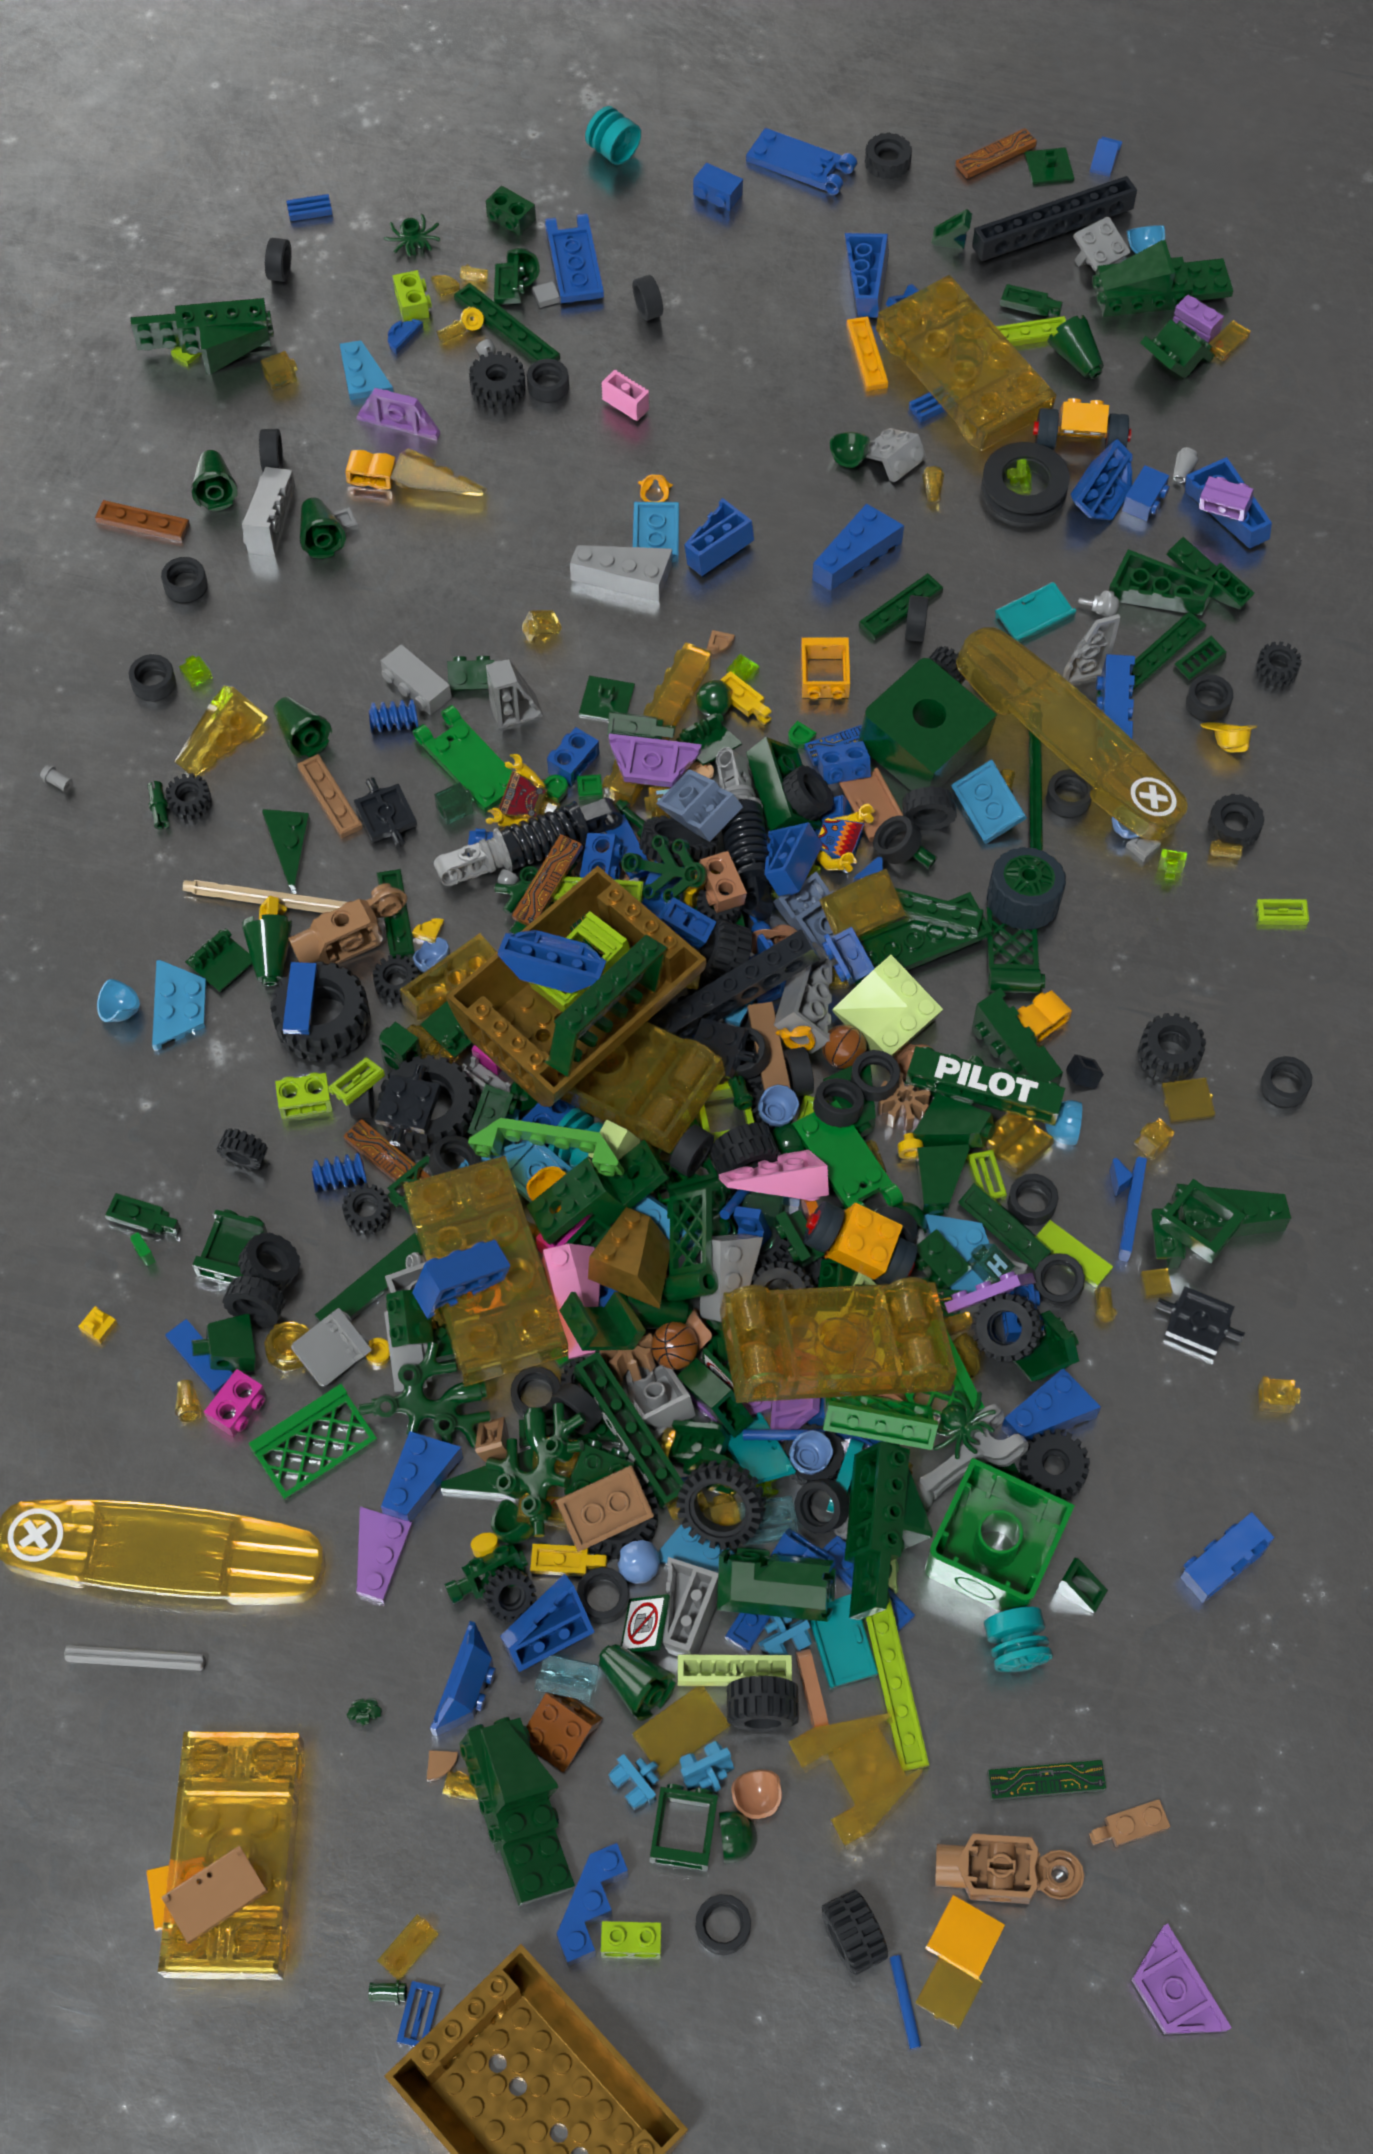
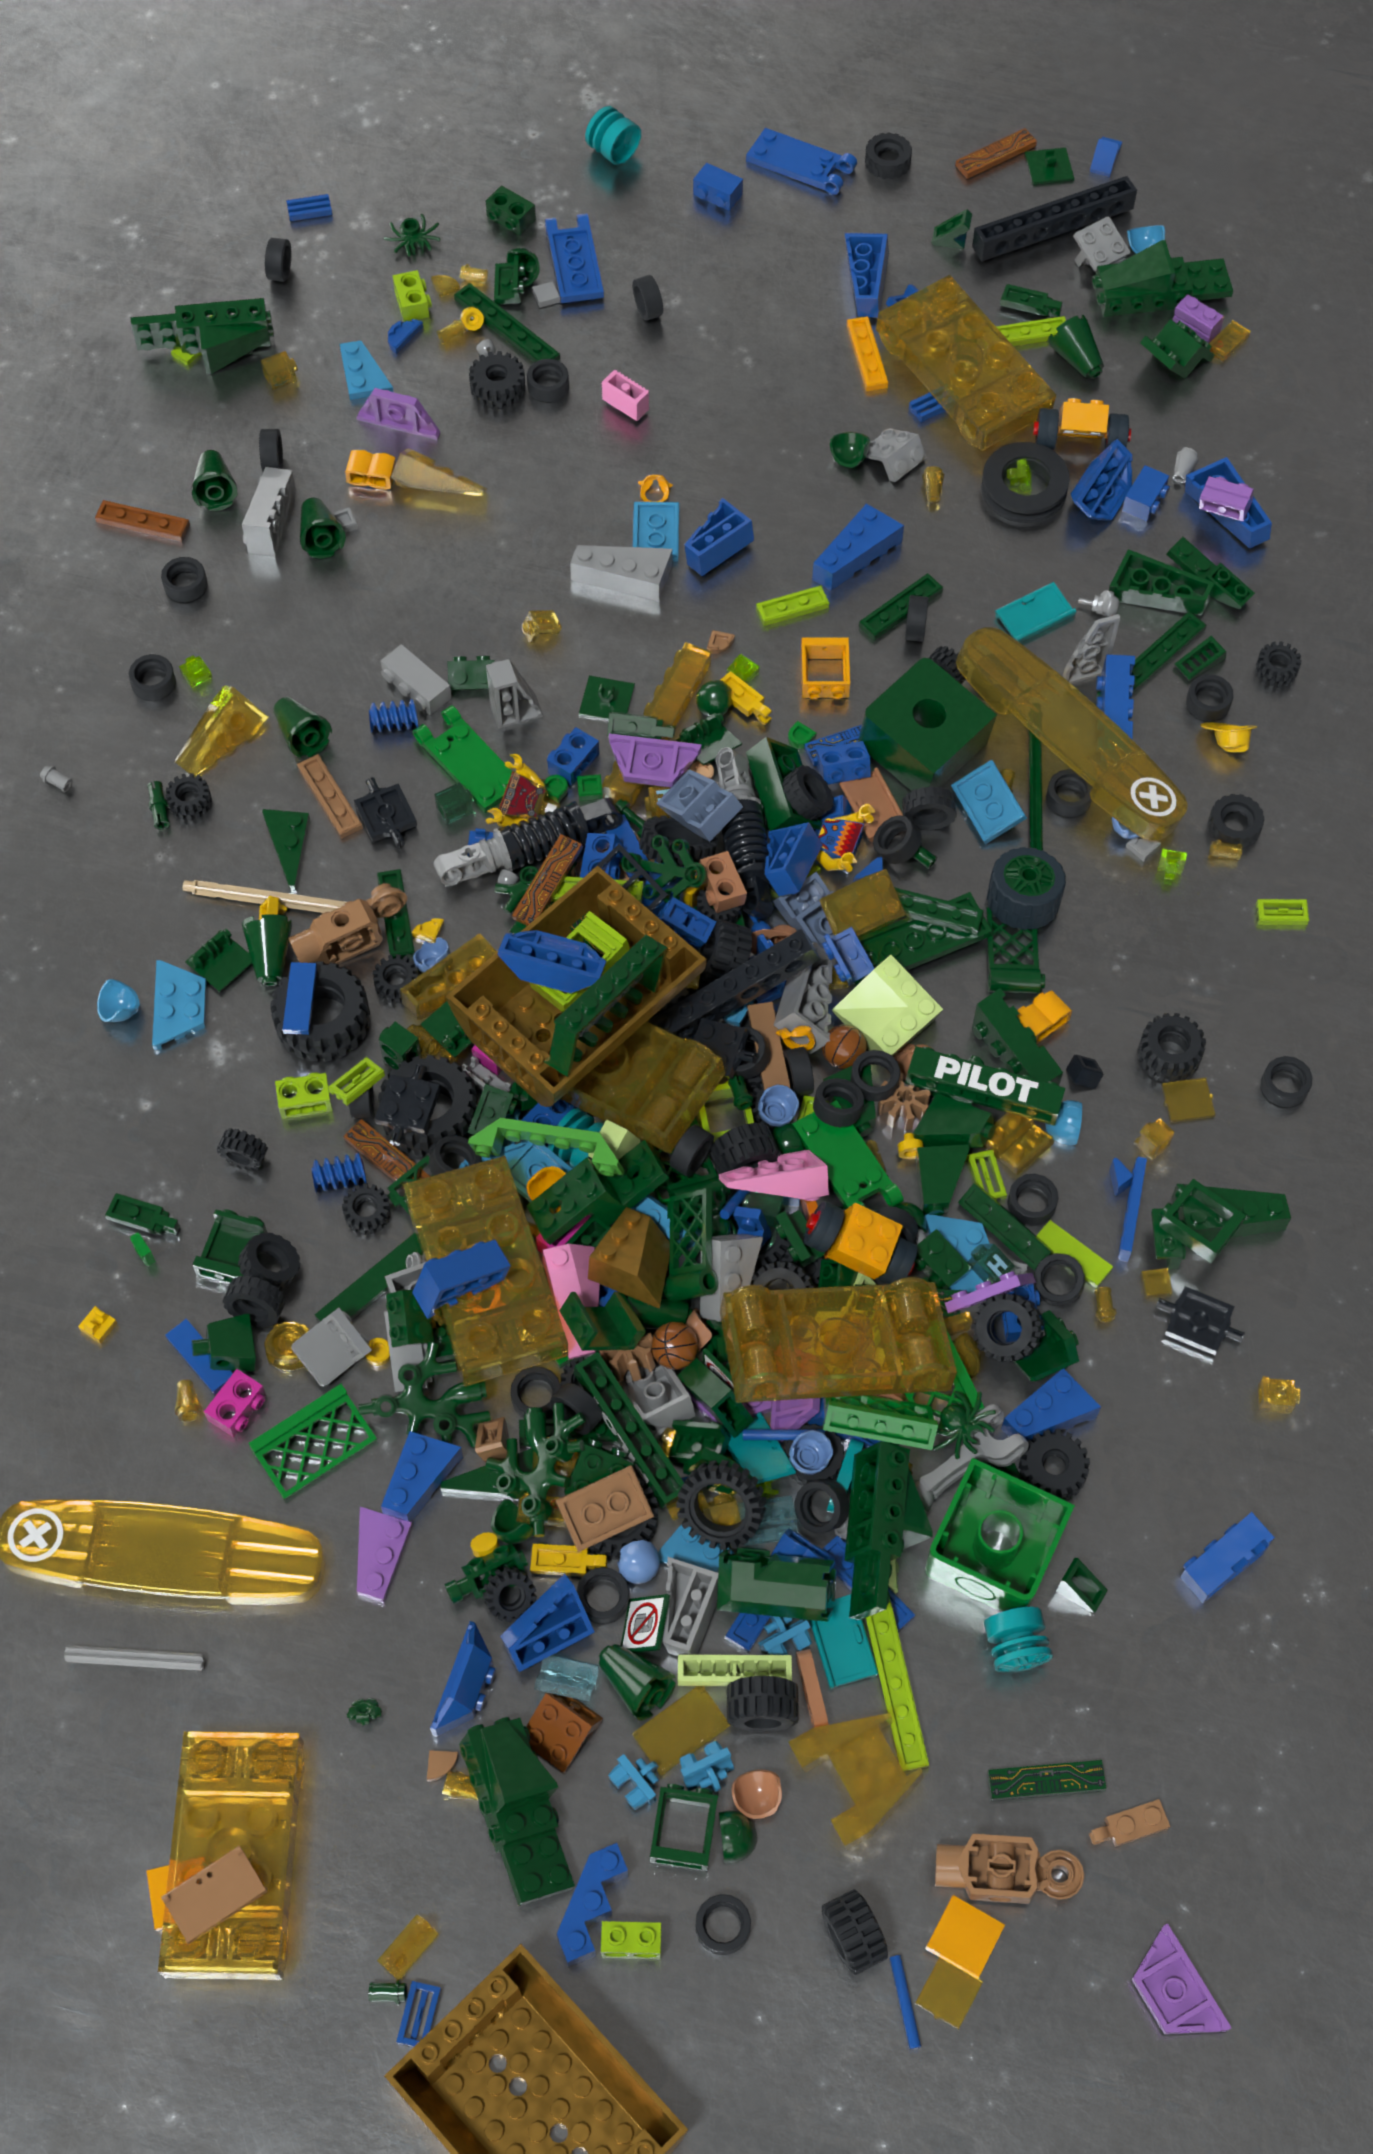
none -> black window [588,844,669,912]
none -> lime tile [756,585,829,626]

